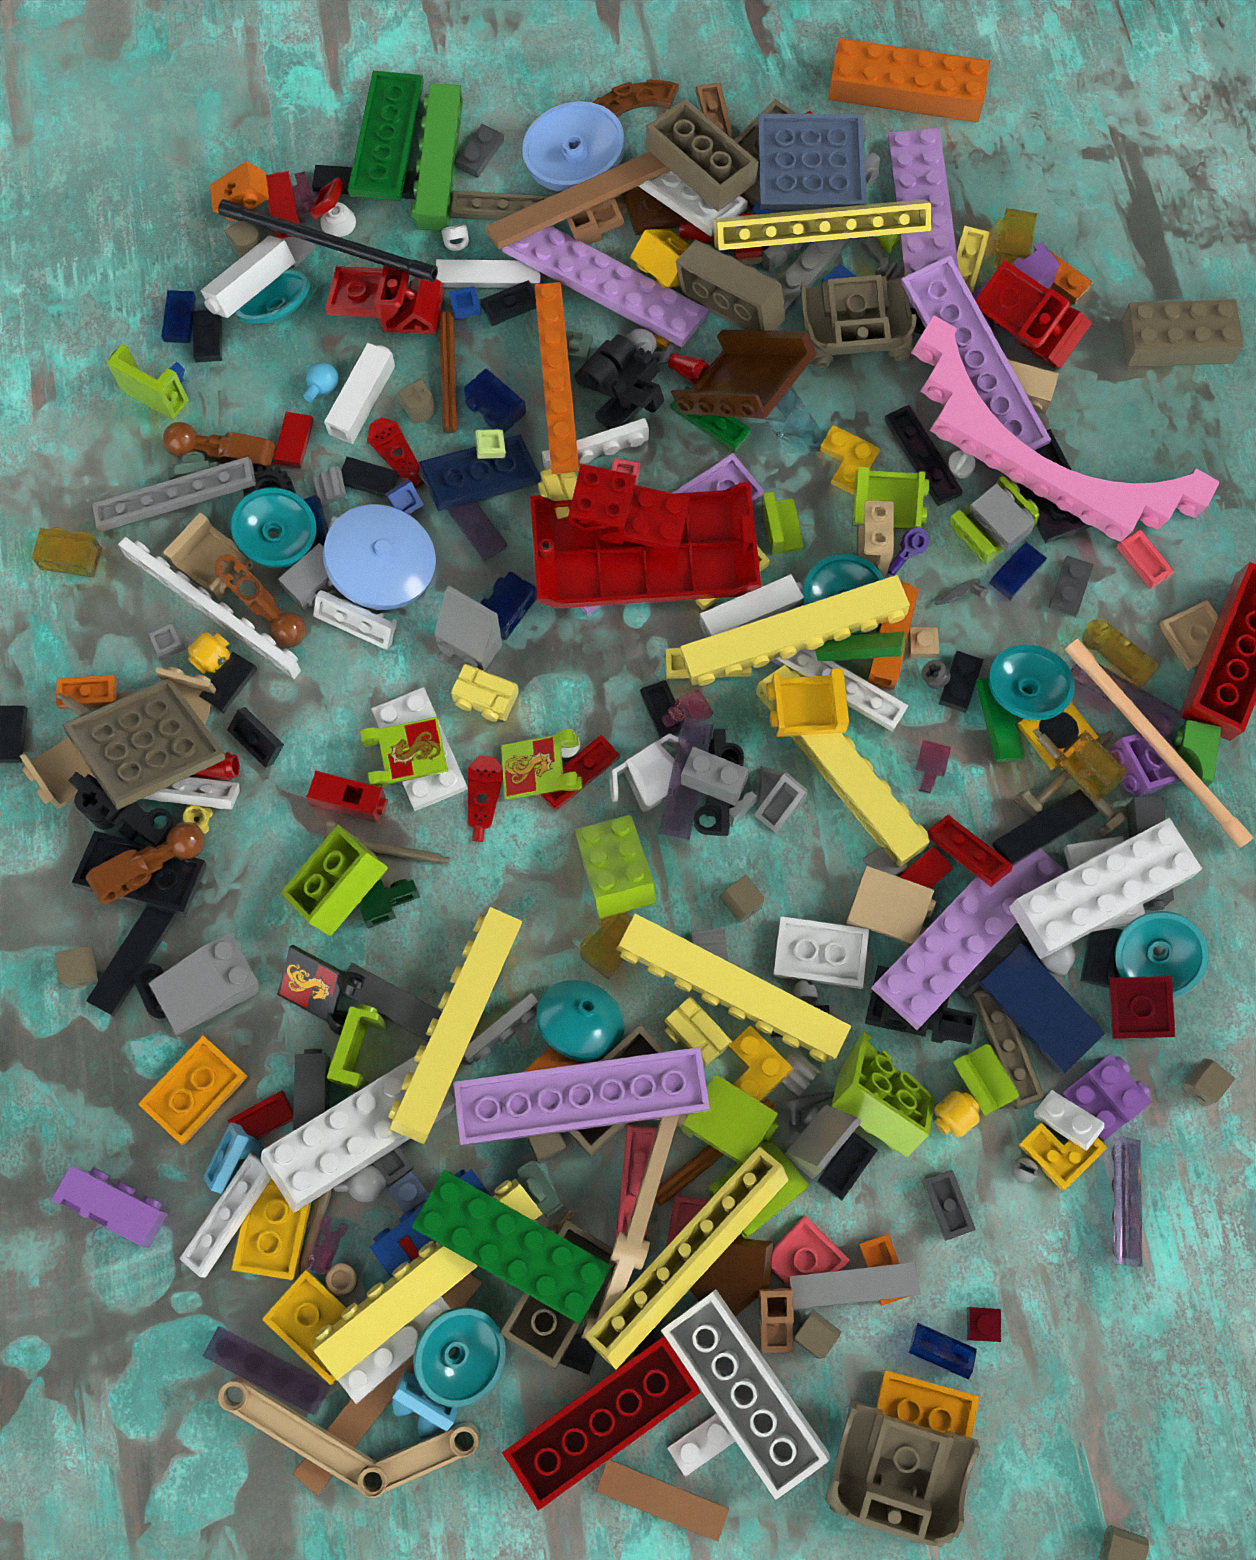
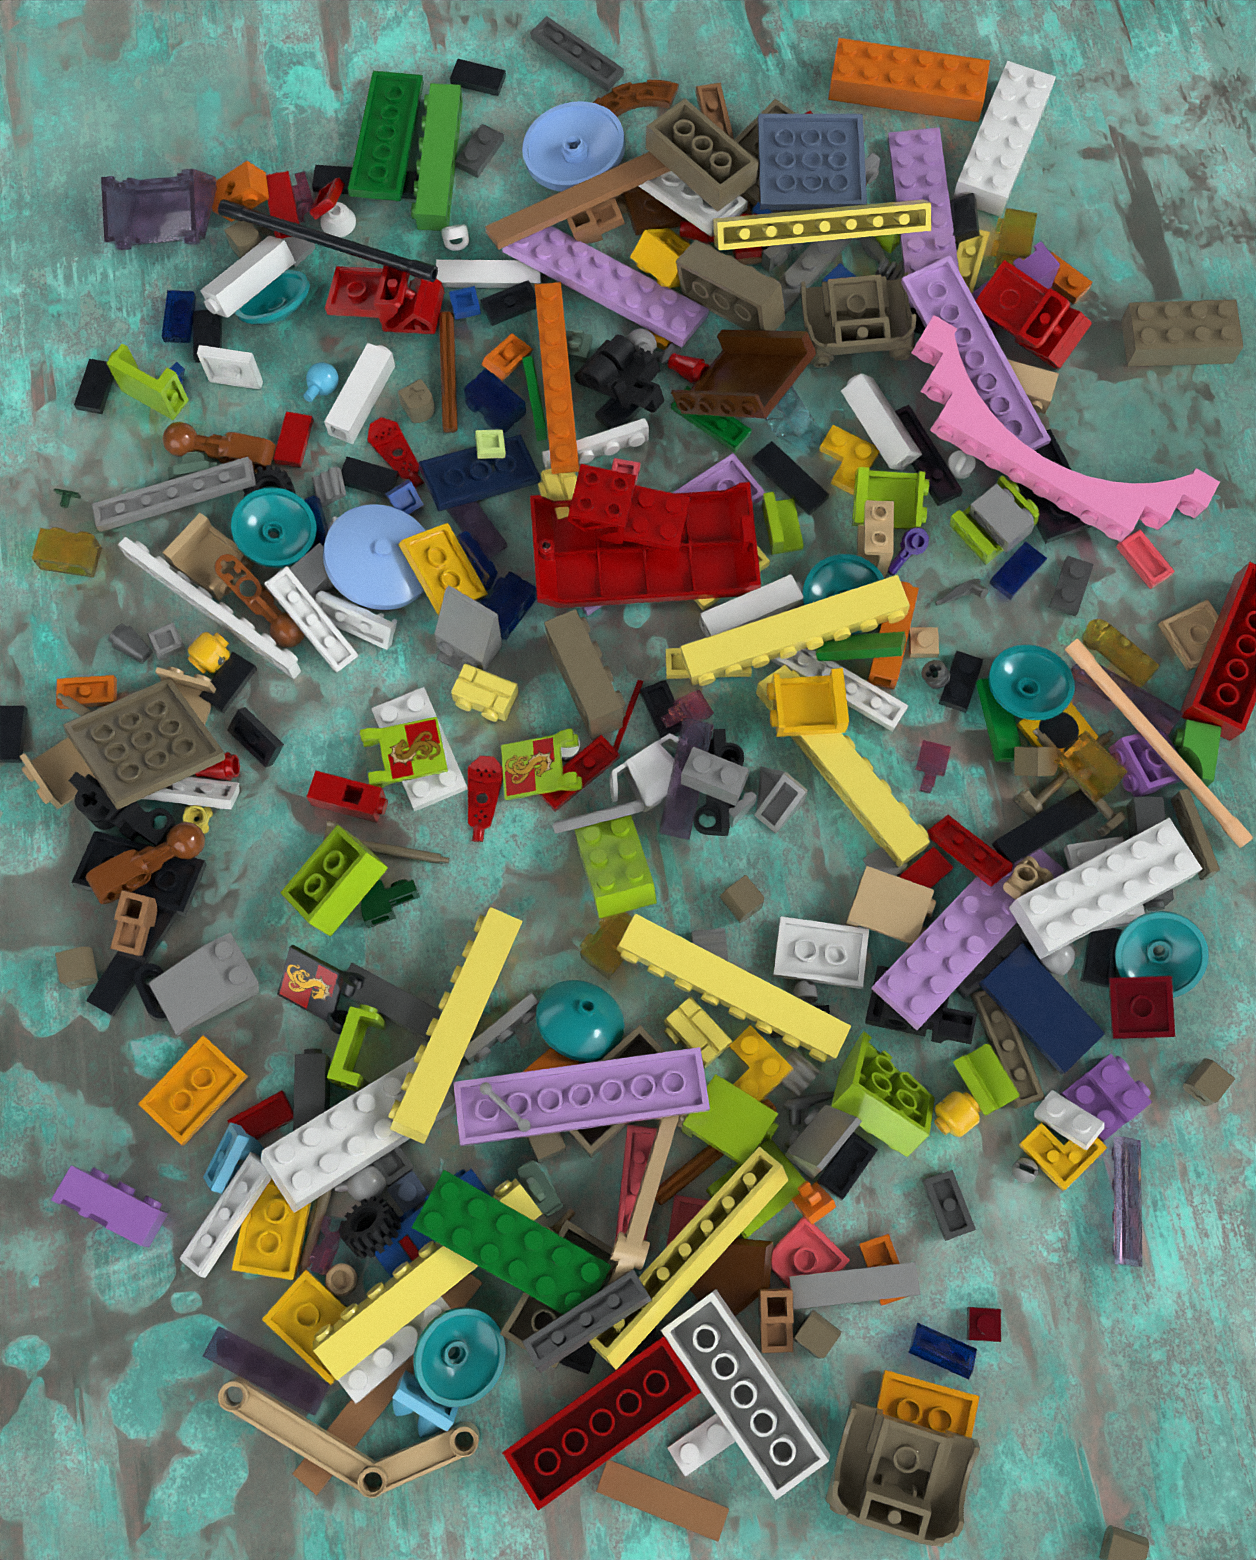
dark tan tile [450,190,551,220] -> none
none -> clear green piece [54,488,81,508]
none -> black tile [74,358,114,414]
none -> clear purple windscreen [101,169,217,250]
none -> dark grey cone [108,624,152,663]
none -> medium nougat brick [110,890,157,956]
none -> white tile [197,345,263,390]
none -> white tile [264,566,359,673]
none -> black tyre [339,1196,401,1259]
none -> yellow plate [398,522,488,616]
none -> black tile [450,59,506,96]
none -> clear blue plate [457,531,498,590]
none -> light grey hinge [480,1082,531,1132]
none -> orange plate [481,333,533,381]
none -> green tile [522,356,547,442]
none -> dark grey plate [522,1269,652,1373]
none -> dark grey plate [530,16,624,92]
none -> dark tan brick [544,609,626,740]
none -> light grey tile [553,800,645,834]
none -> red piece [613,680,644,752]
none -> black tile [752,441,829,515]
none -> orange tile [791,1180,836,1225]
none -> white brick [841,374,922,471]
none -> black tile [950,193,980,244]
none -> white brick [953,61,1056,217]
none -> tan plate [1003,856,1053,900]
none -> dark tan piece [1014,746,1058,776]
none -> dark tan tile [1171,788,1220,880]

